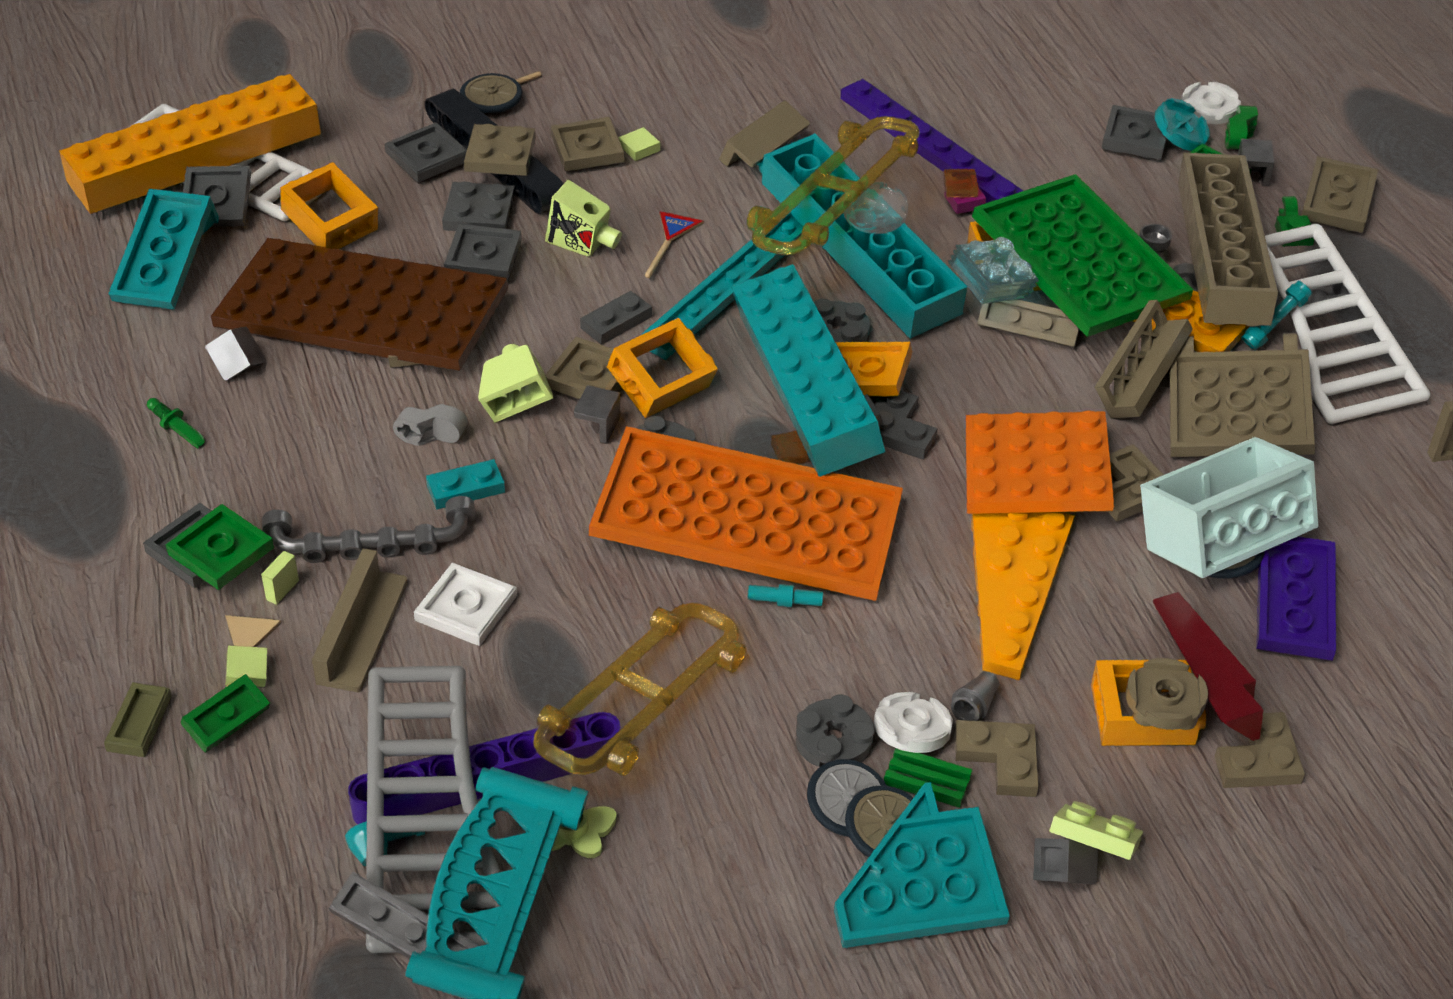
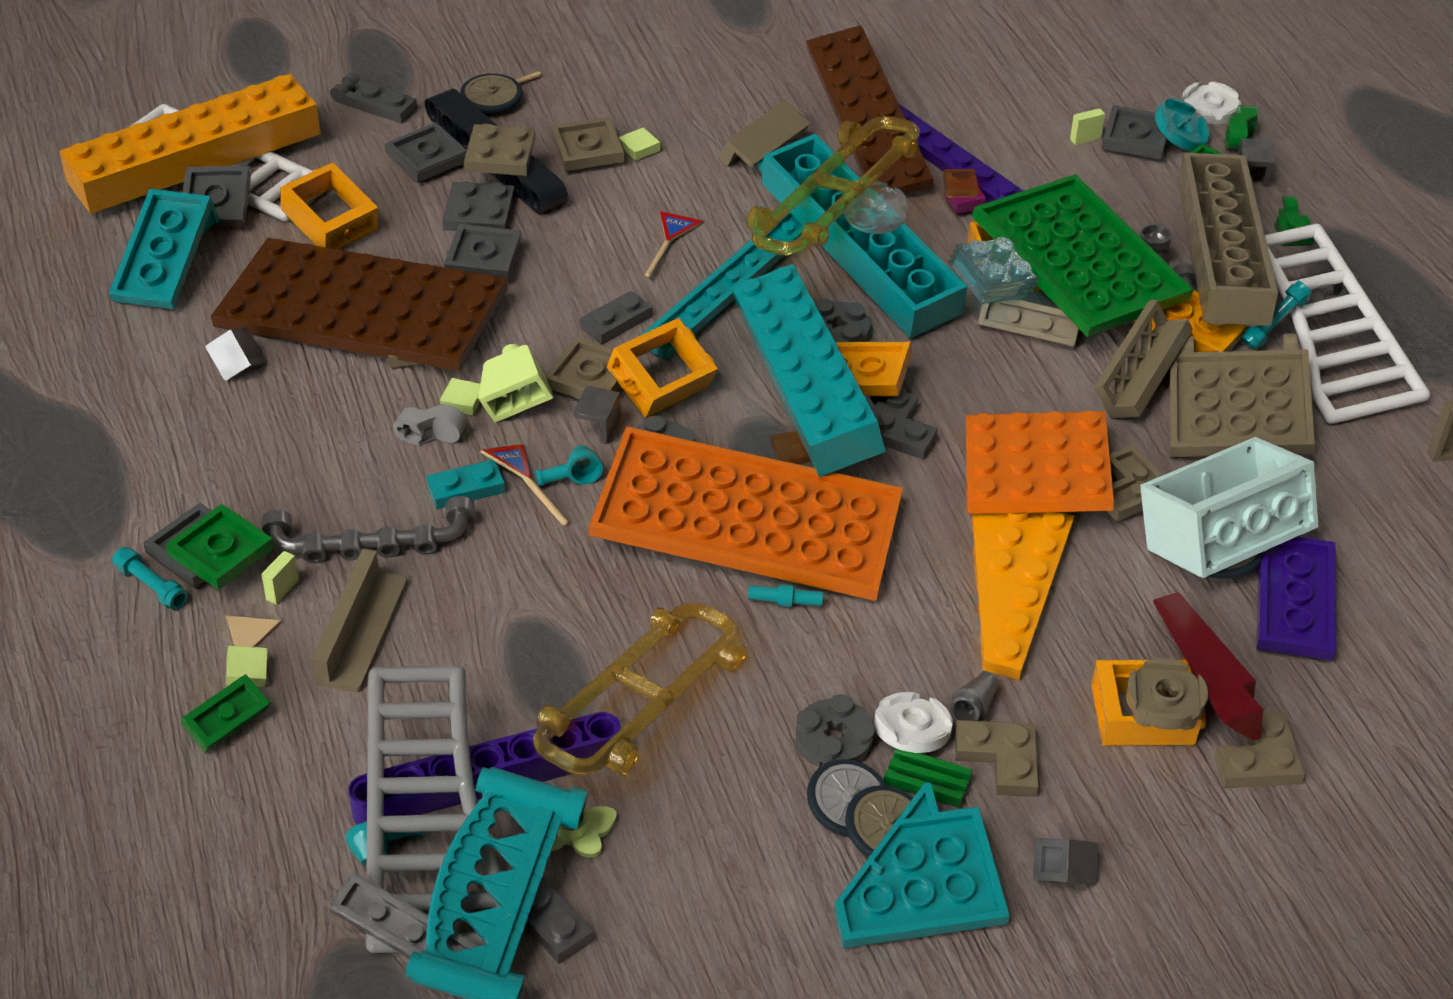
olive tile [104,682,172,757] -> none
green piece [146,398,205,449] -> none
white tile [414,562,518,646] -> none
yellowish green torso [545,180,622,256] -> none
yellowish green plate [1049,801,1143,860] -> none
dark tan plate [1301,156,1378,233] -> none
none -> teal bar [112,547,188,610]
none -> dark grey plate [330,73,417,124]
none -> yellowish green tile [440,378,480,416]
none -> piece [480,444,568,526]
none -> flat silver plate [525,877,593,964]
none -> teal bar [535,445,603,487]
none -> reddish brown plate [806,25,934,201]
none -> yellowish green tile [1070,108,1105,145]

